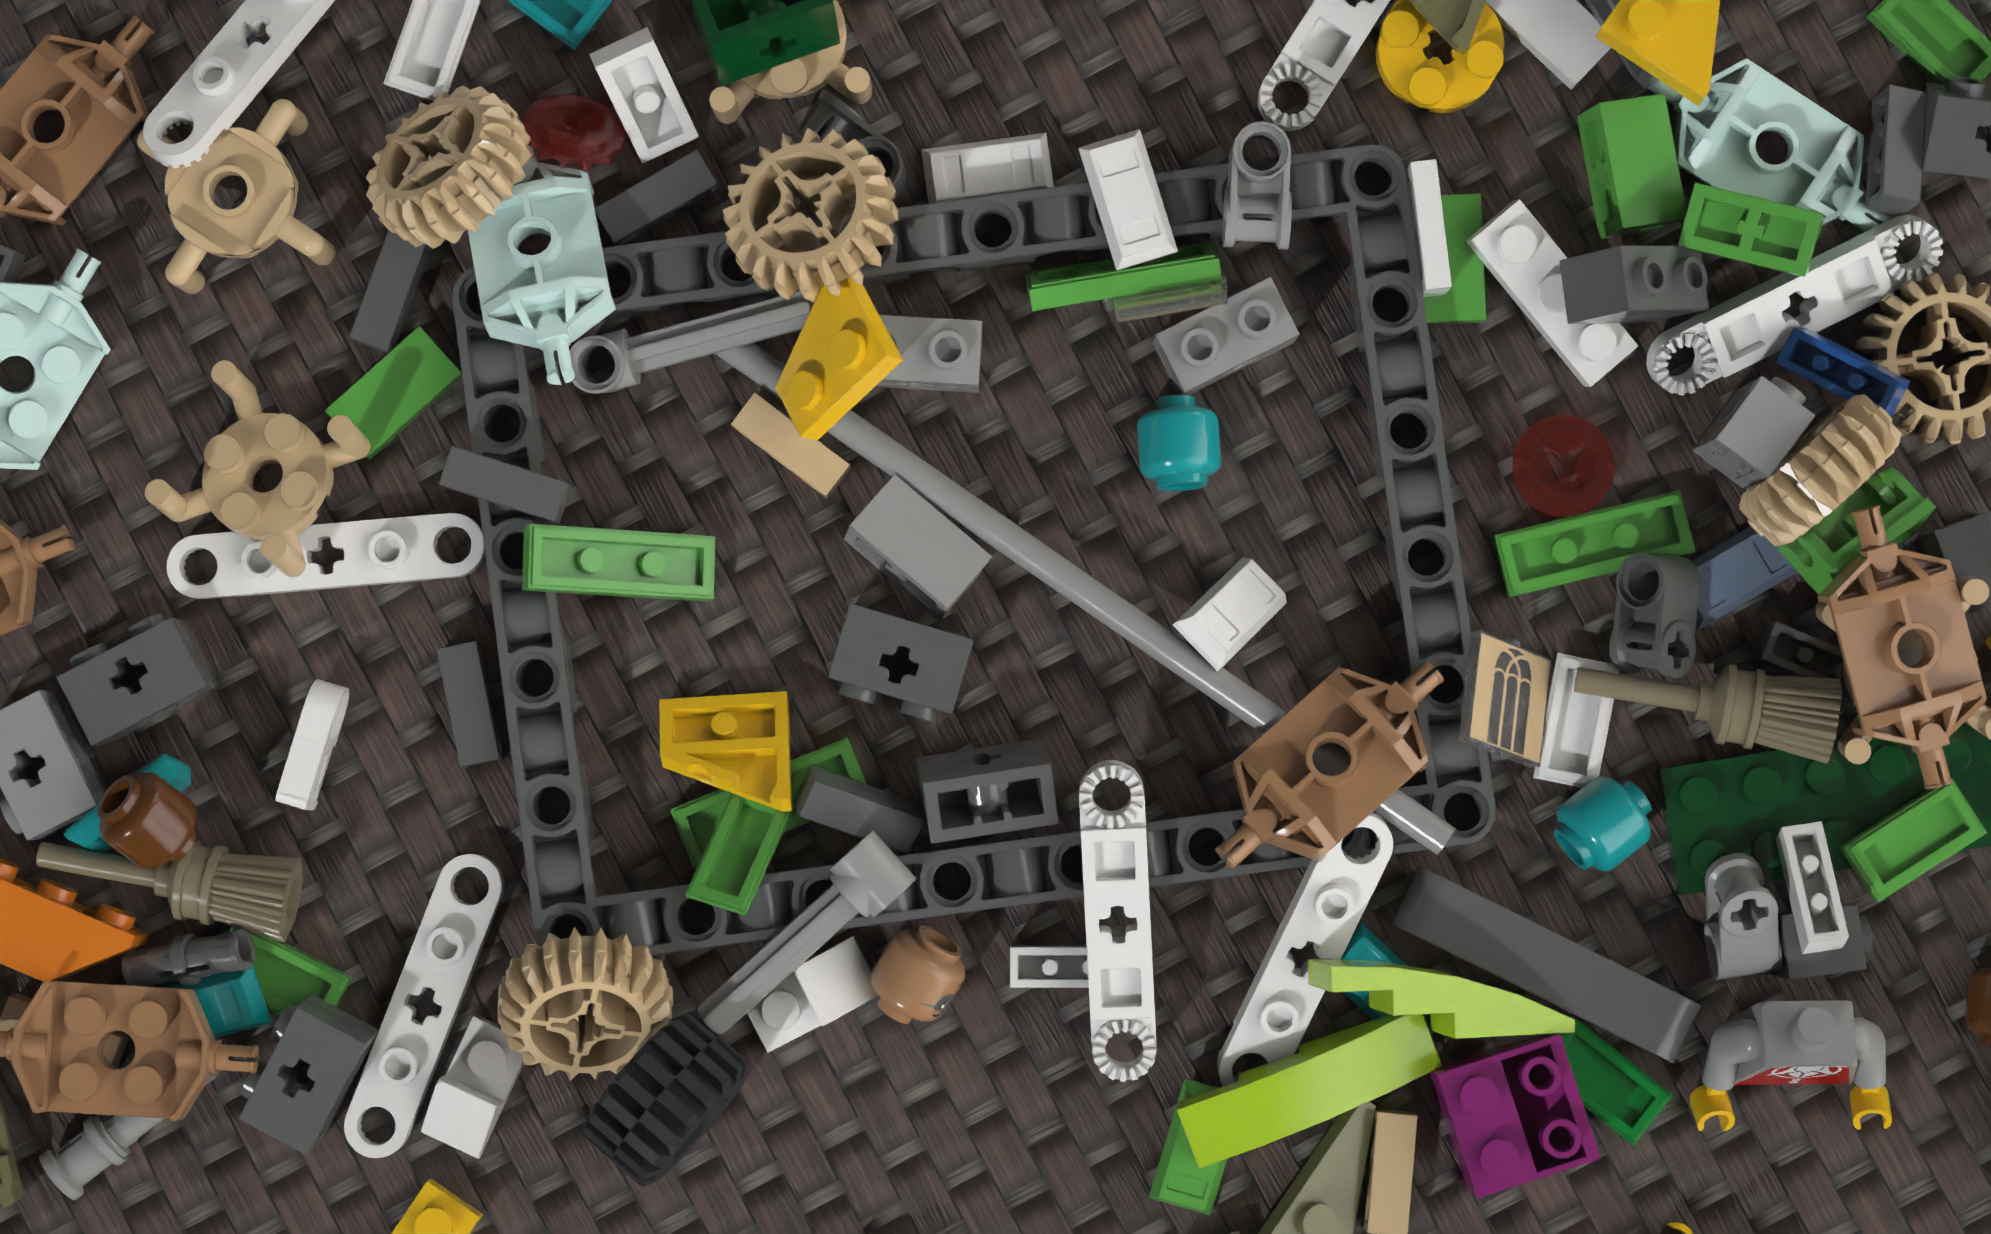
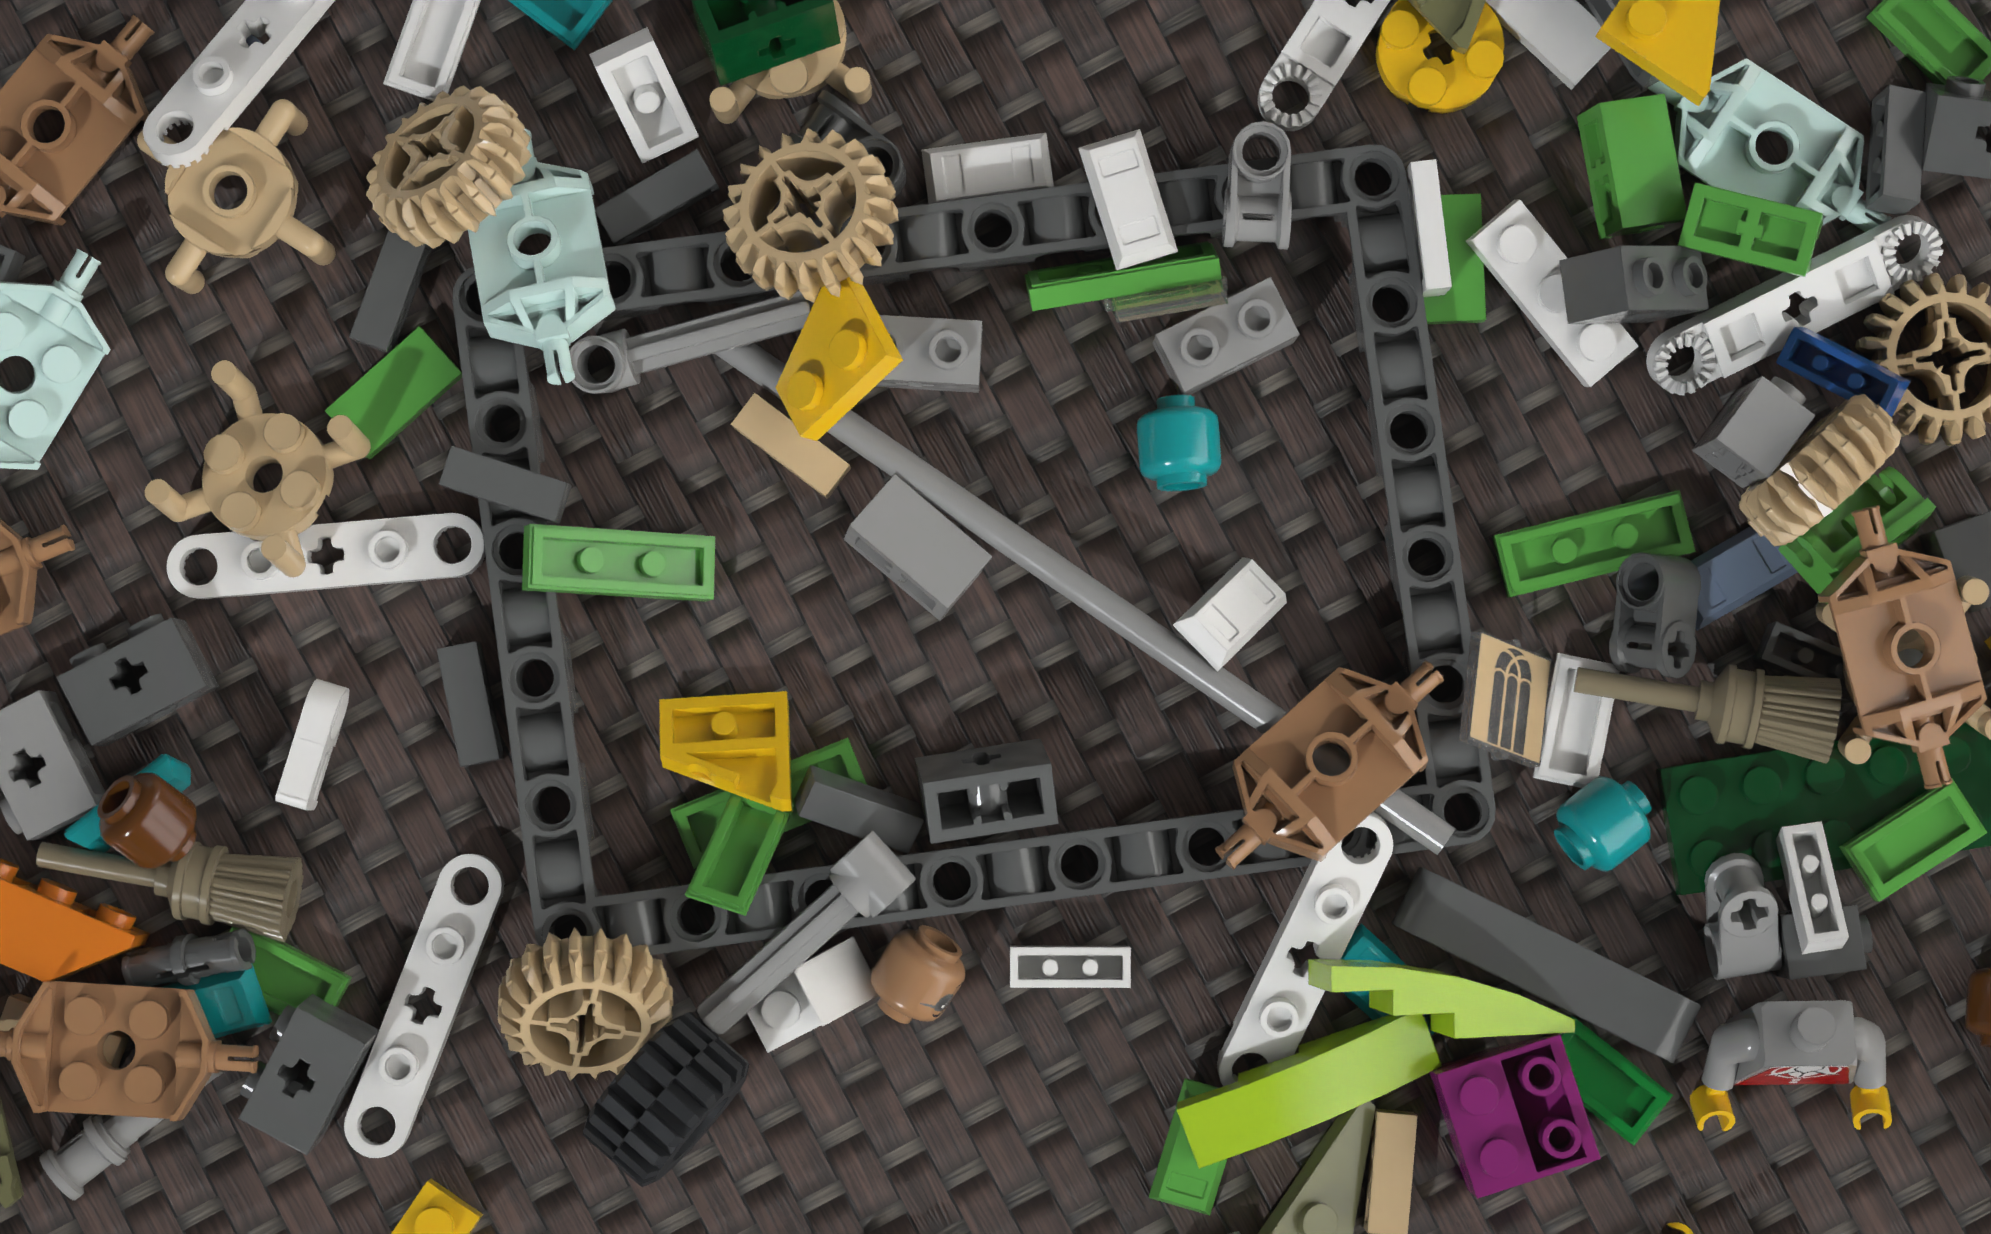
white slope [421,1015,524,1159] -> none
clear red gear [523,95,625,171] -> none
dark grey brick [828,603,974,723] -> none
white piece [1079,760,1157,1082] -> none
clear red gear [1512,415,1614,517] -> none

